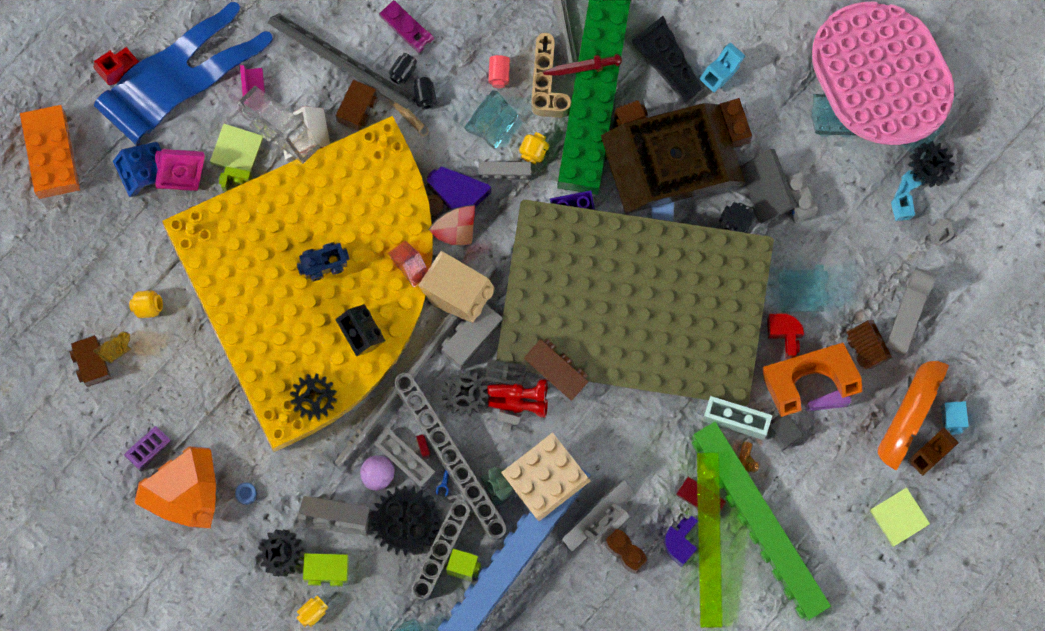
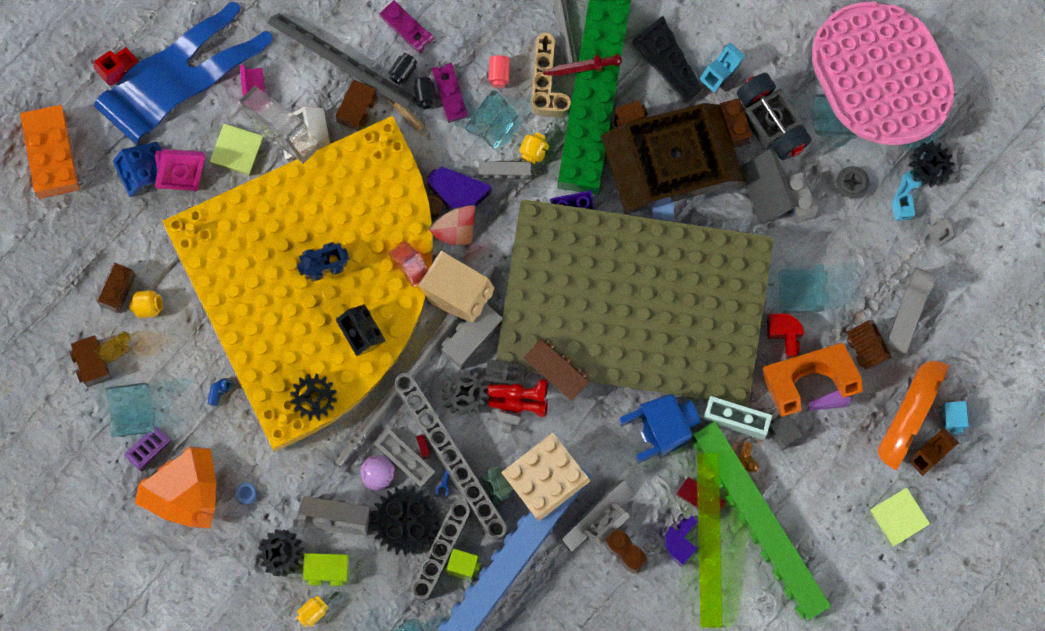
lime bracket [219,167,252,192] -> none
black brick [718,202,756,233] -> none
none -> reddish brown brick [96,262,136,313]
none -> clear light blue bracket [106,383,155,437]
none -> blue arm [207,378,233,406]
none -> magenta plate [431,62,468,123]
none -> blue piece [618,394,700,464]
none -> brick [736,72,812,160]
none -> dark grey gear [836,166,870,199]

